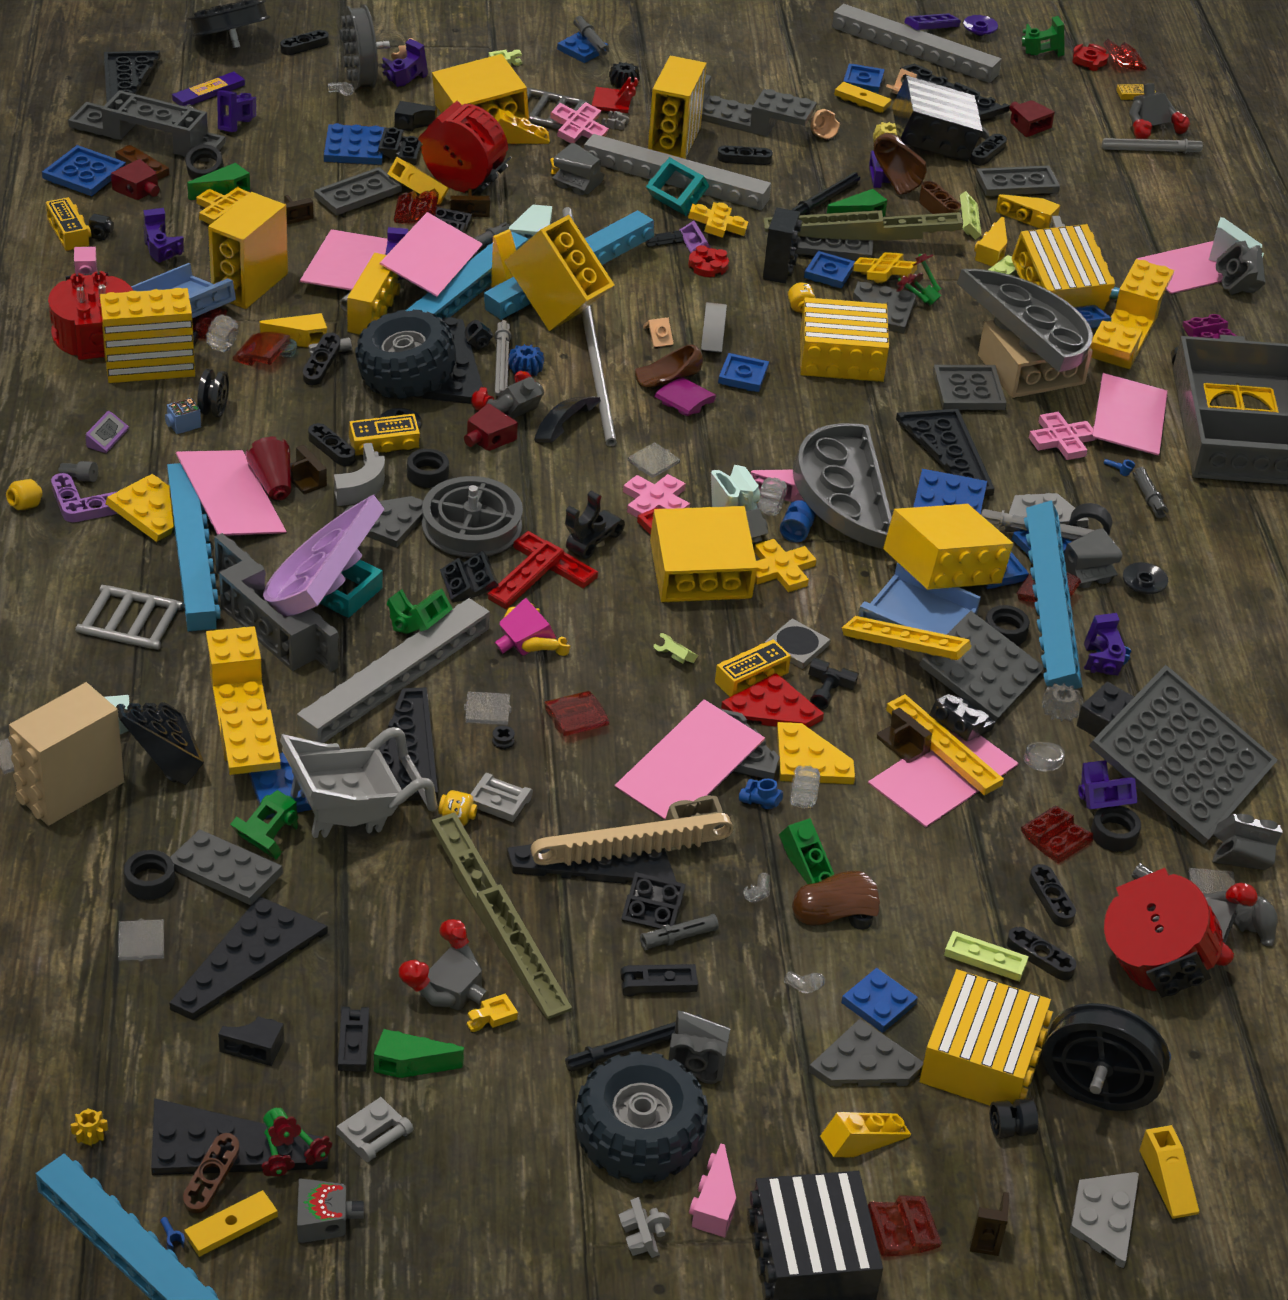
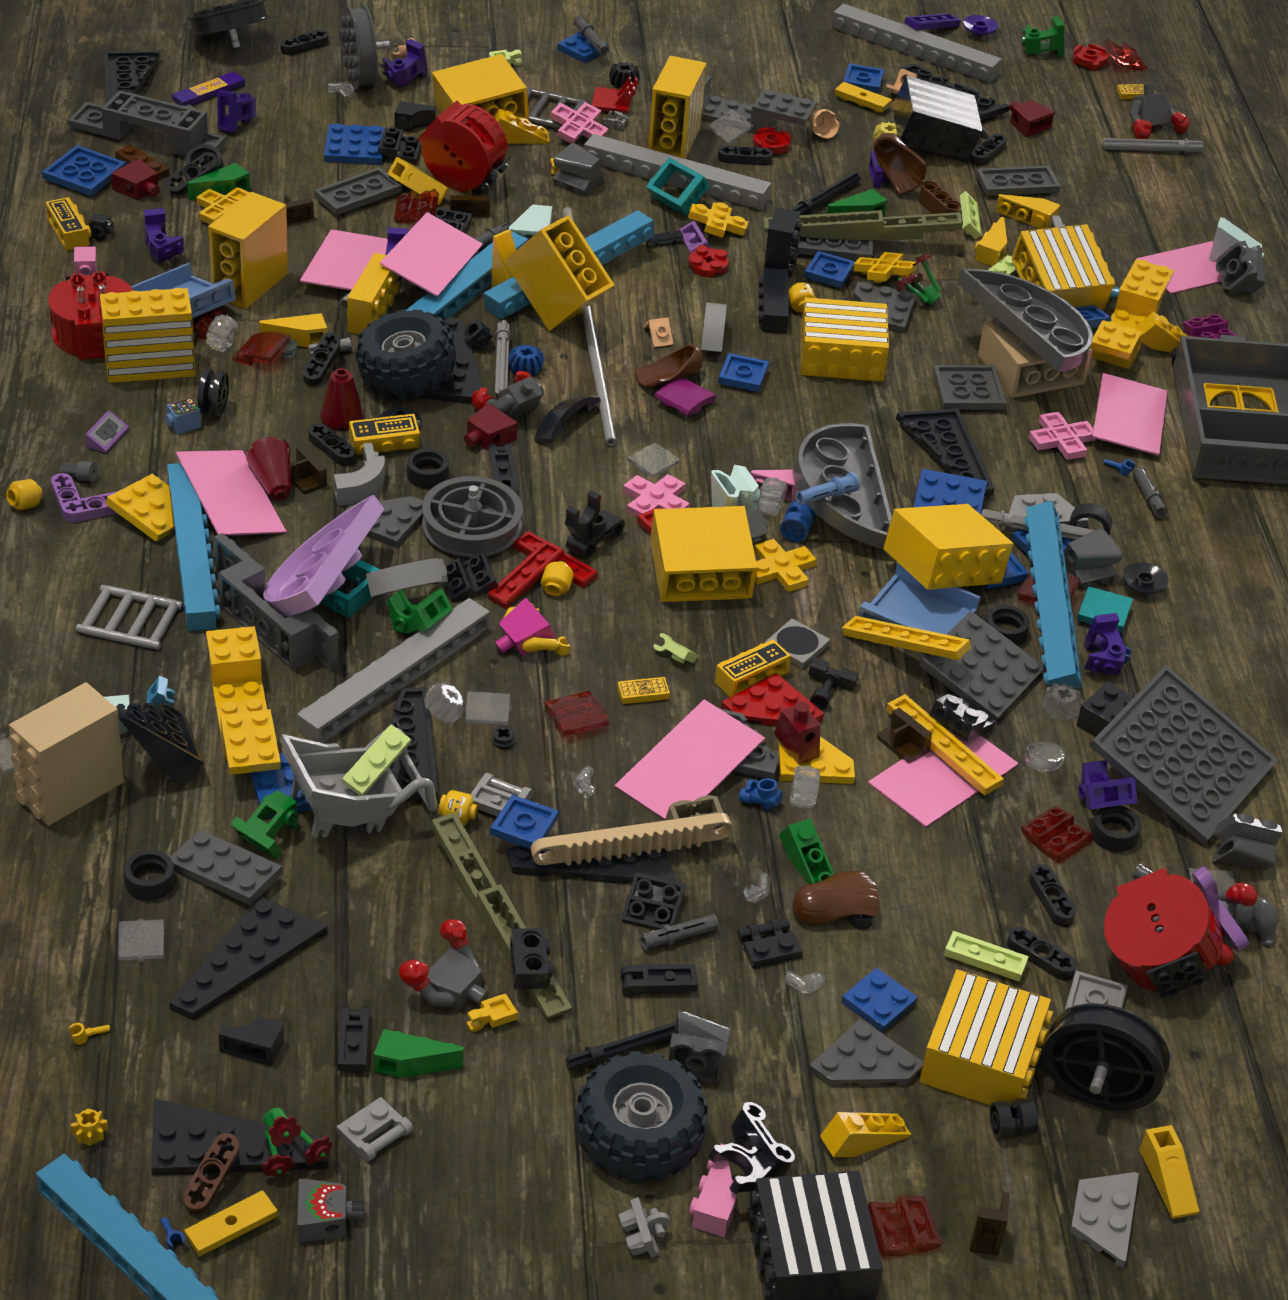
none -> yellow hand [69,1023,110,1045]
none -> dark azure tile [146,676,175,708]
none -> black beam [167,152,219,195]
none -> dark red cone [320,368,364,431]
none -> yellowish green plate [342,724,411,796]
none -> light grey arch [366,558,448,597]
none -> clear gear [424,682,467,723]
none -> black plate [488,444,518,495]
none -> blue plate [490,795,559,849]
none -> black brick [509,928,553,989]
none -> yellow head [541,561,574,597]
none -> clear arm [574,766,595,798]
none -> yellow tile [617,677,670,704]
none -> clear piece [708,109,753,145]
none -> black piece [708,1102,795,1194]
none -> black plate [737,918,803,969]
none -> red plate [753,127,791,154]
none -> black brick [758,268,789,333]
none -> dark red torso [774,702,820,765]
none -> medium blue pin [795,472,860,505]
none -> light grey tile [1065,971,1128,1010]
none -> teal tile [1077,587,1133,633]
none -> yellow slope [1136,311,1192,352]
none -> medium lavender beam [1192,866,1250,952]

